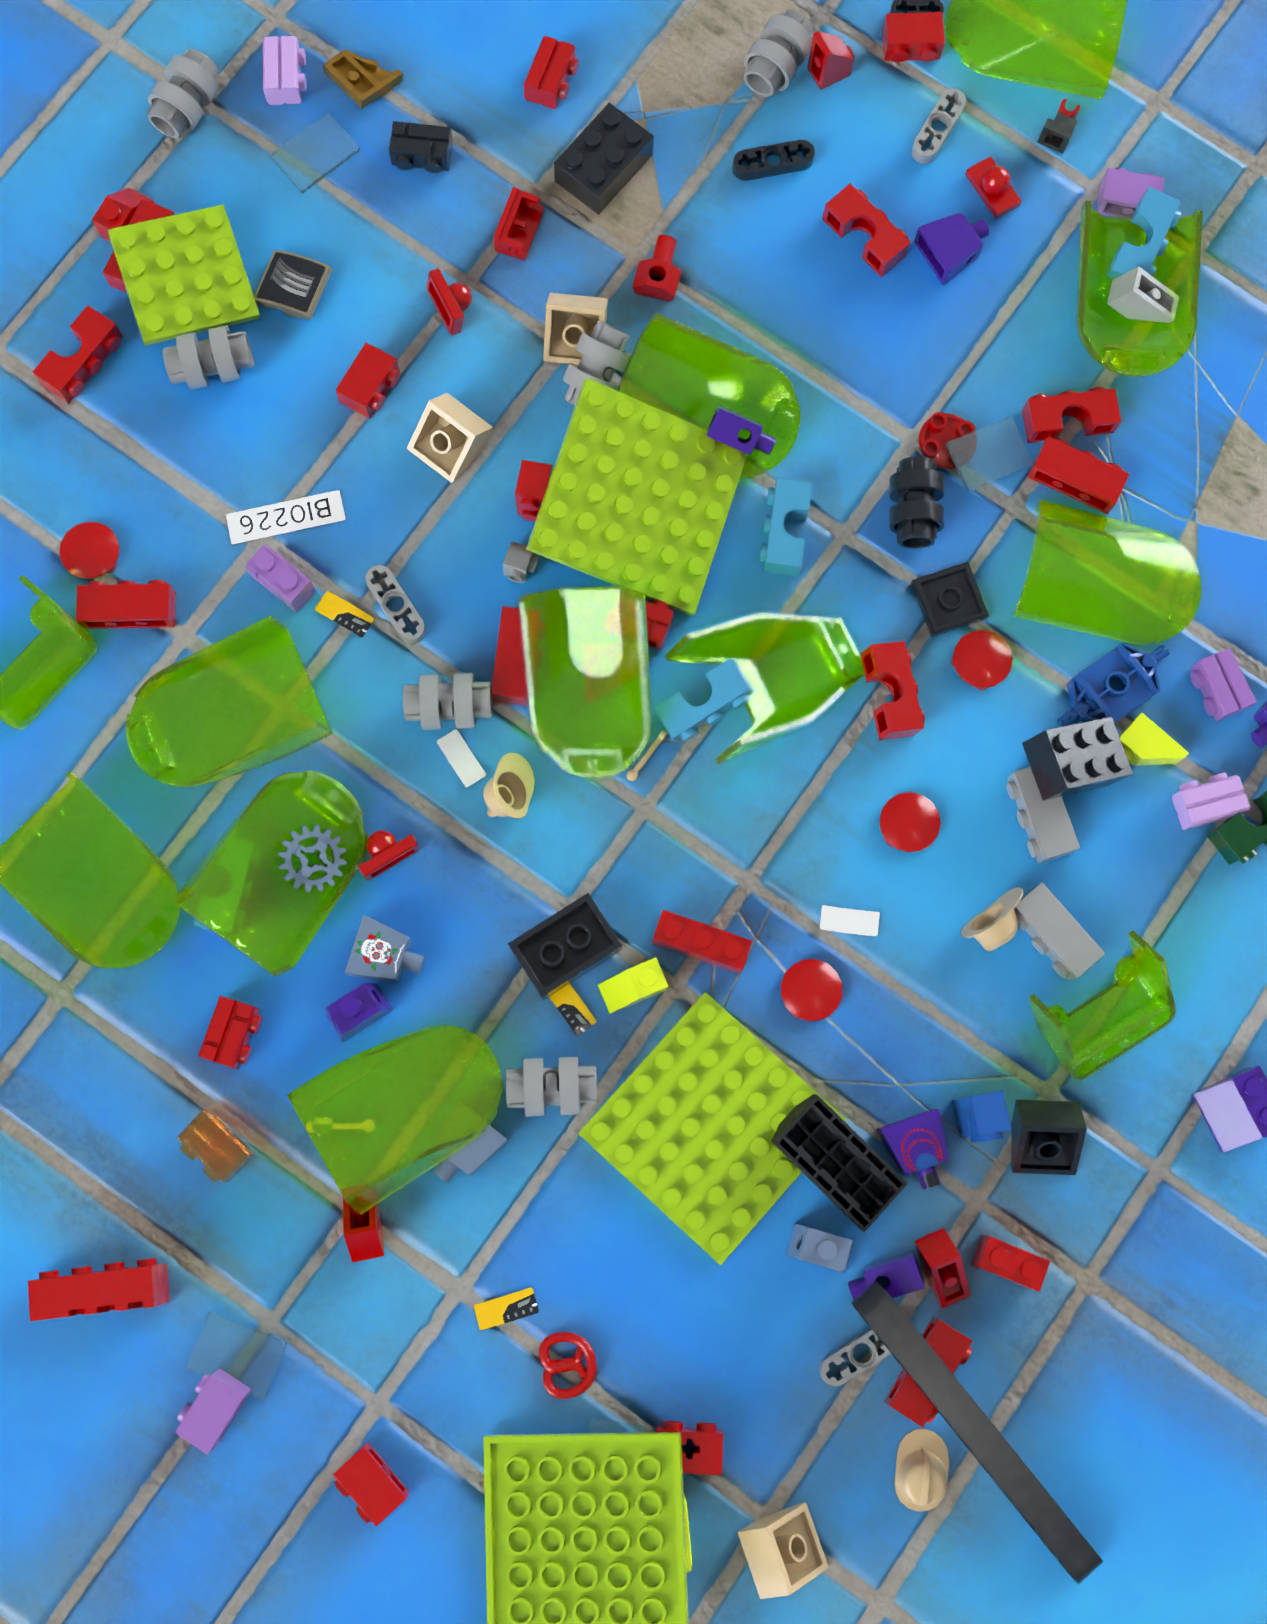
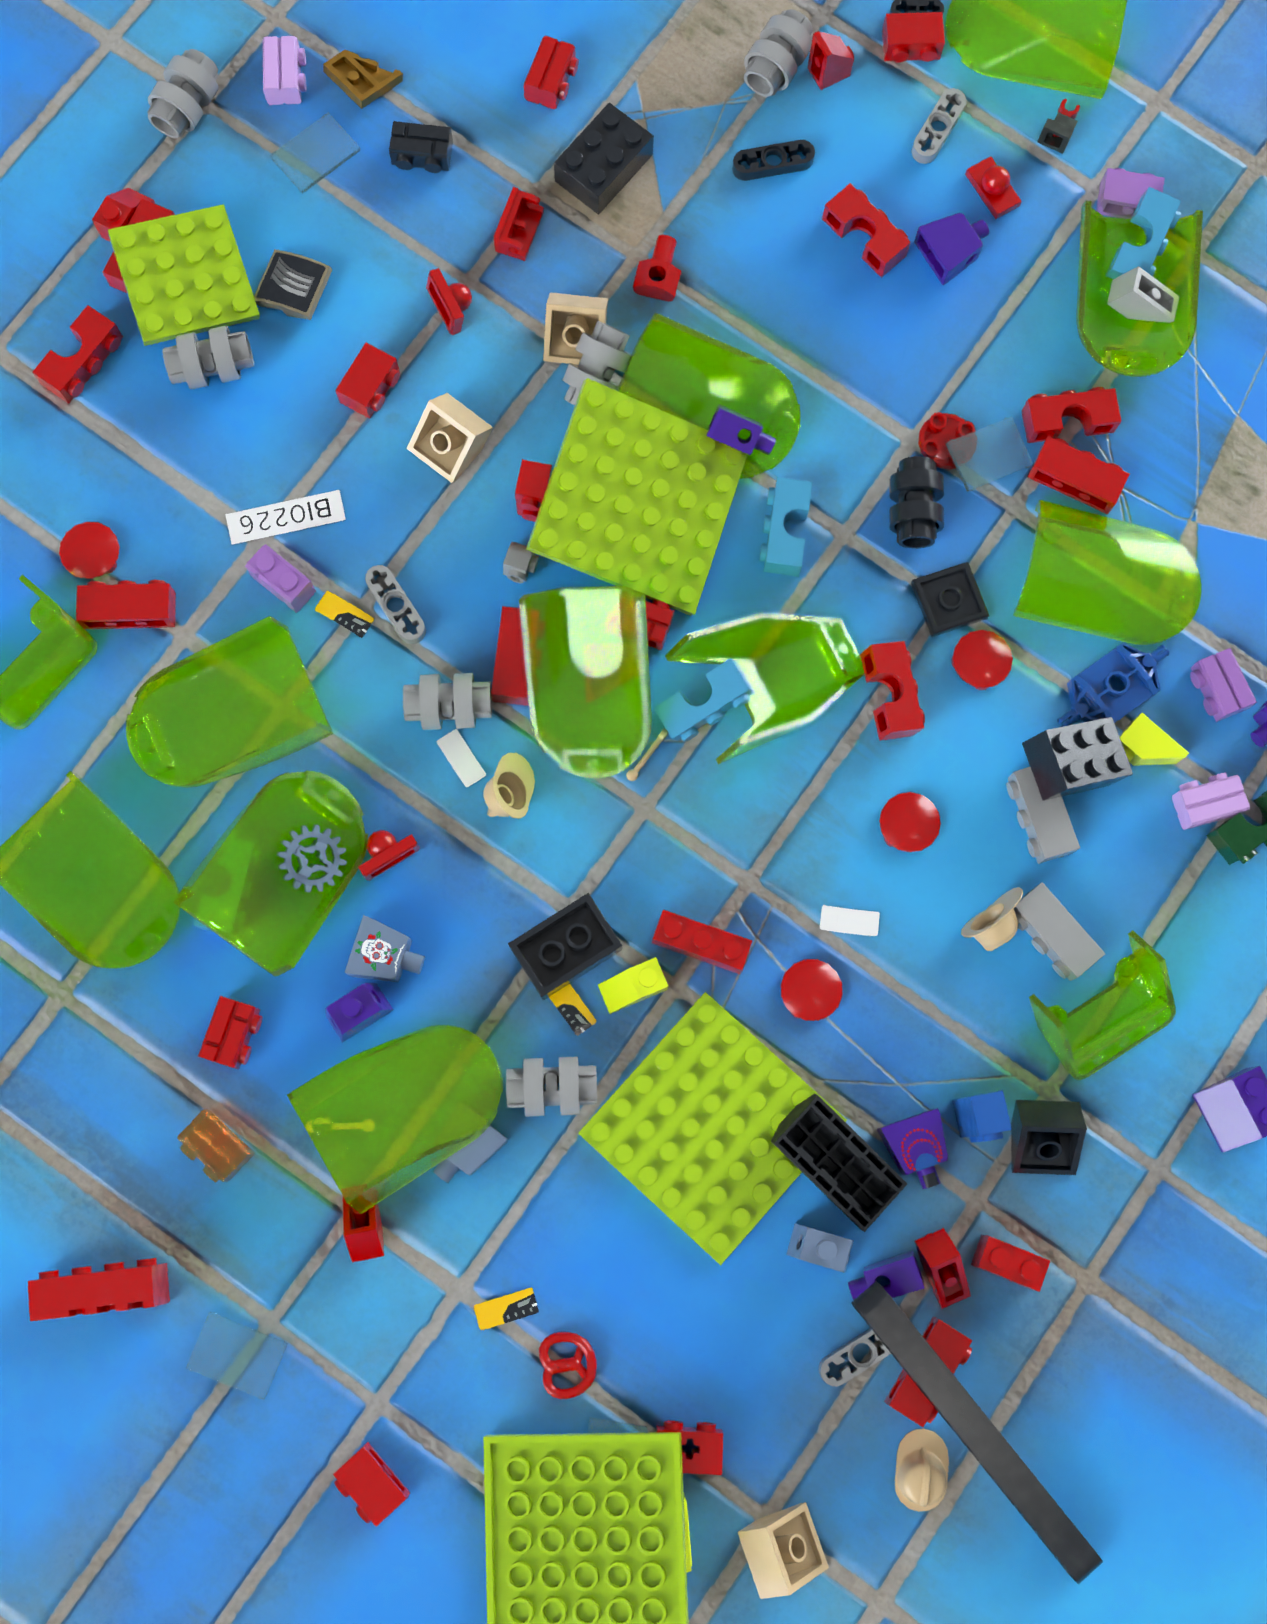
medium lavender brick [175,1368,252,1455] -> none

